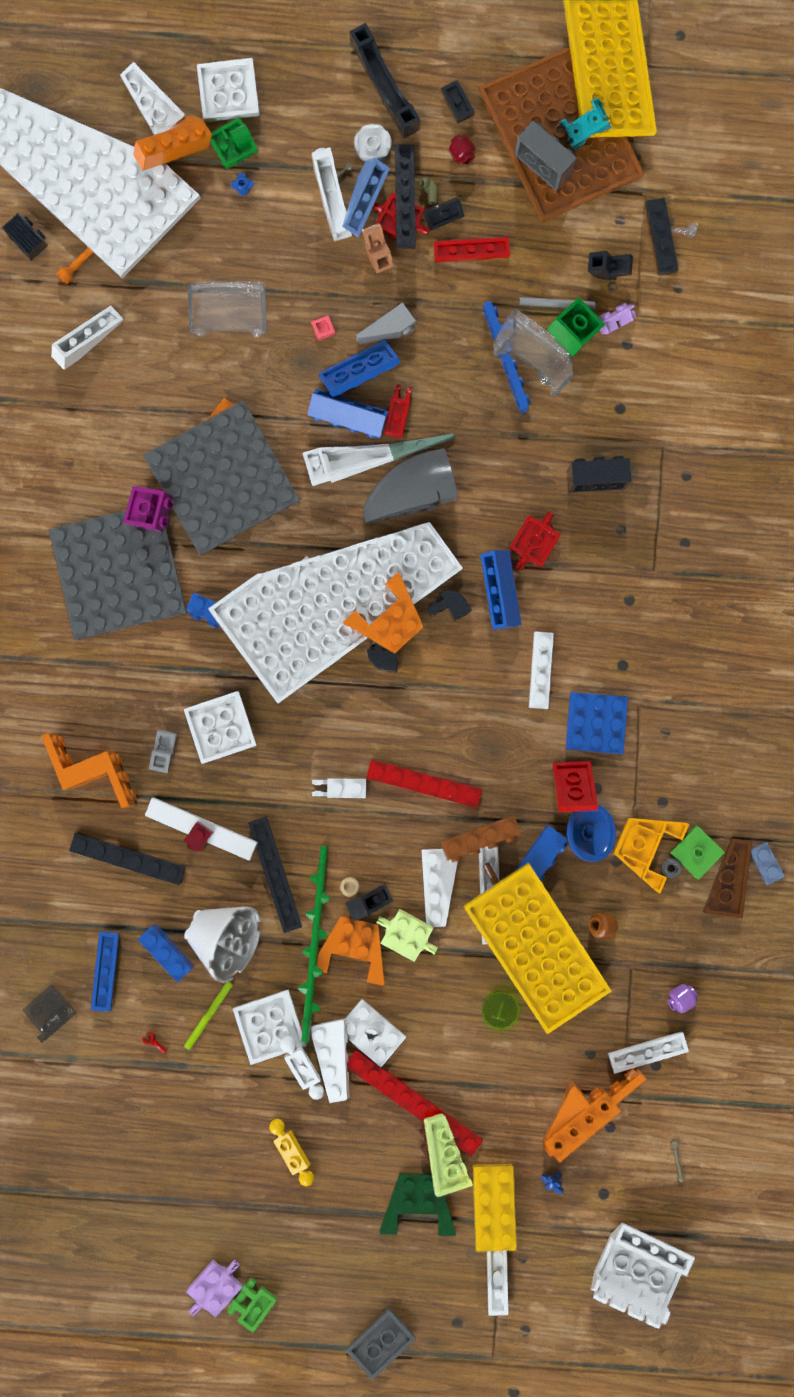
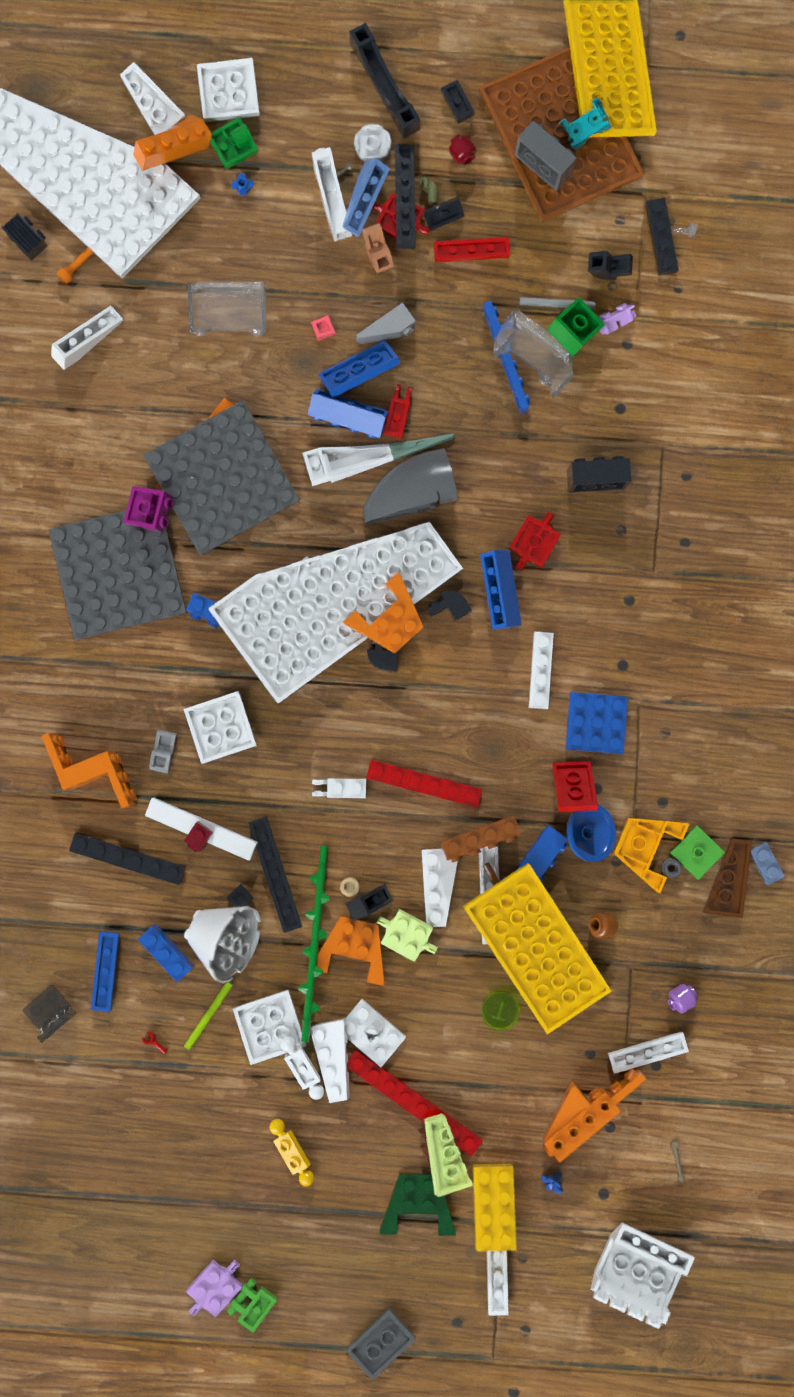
none -> black plate [226,884,254,907]

